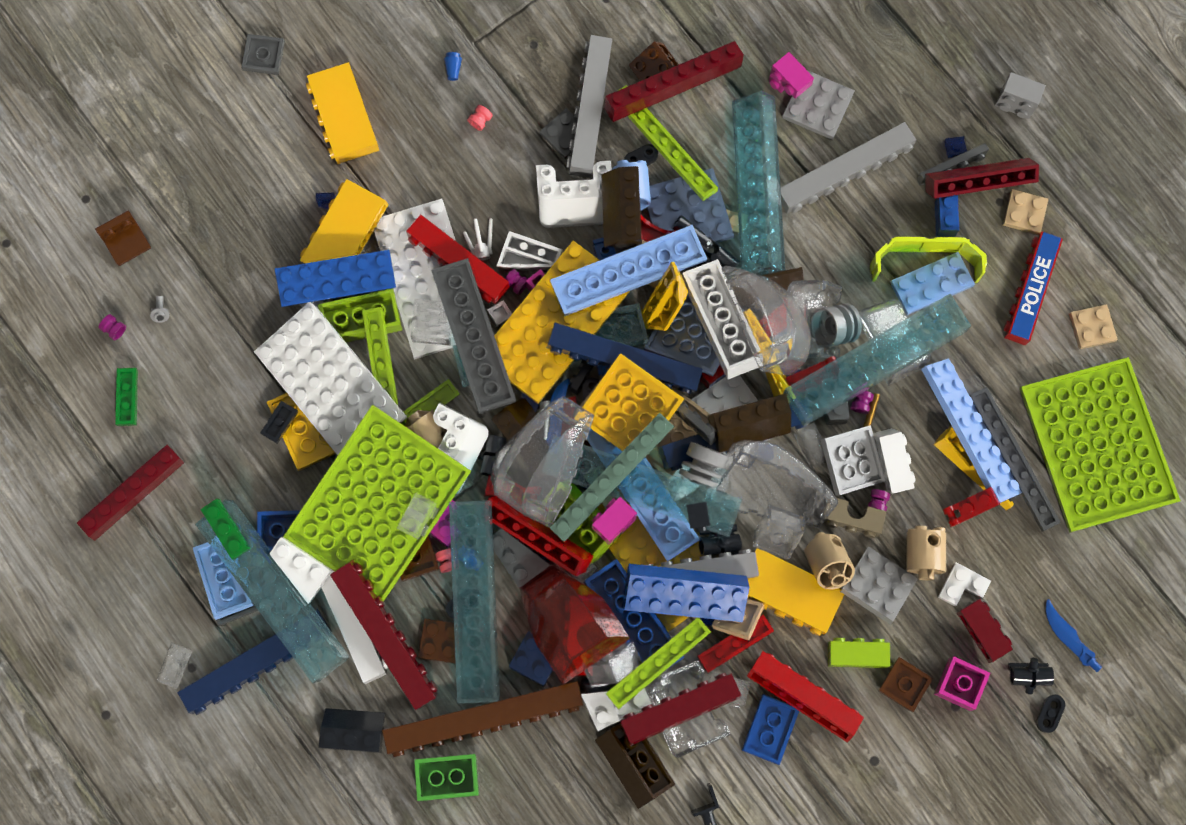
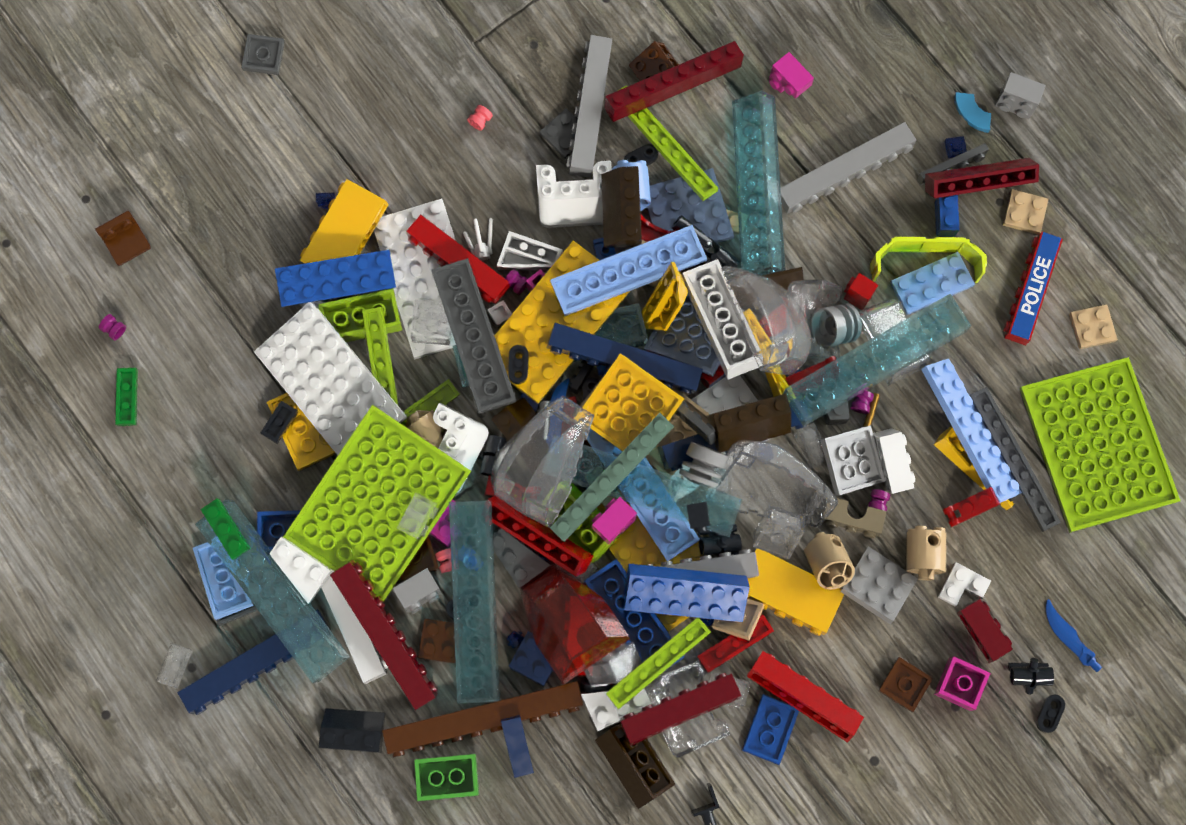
dark red brick [77,445,184,541] -> none
light grey plate [150,296,170,323] -> none
yellow brick [305,62,379,164] -> none
blue cone [444,52,462,81] -> none
light grey plate [782,70,855,140] -> none
lime brick [828,638,890,668] -> none
none -> light grey brick [393,568,442,614]
none -> dark blue tile [501,715,534,778]
none -> clear blue plate [506,630,524,648]
none -> black plate [508,345,529,384]
none -> red brick [844,273,878,311]
none -> dark azure tile [955,92,991,133]

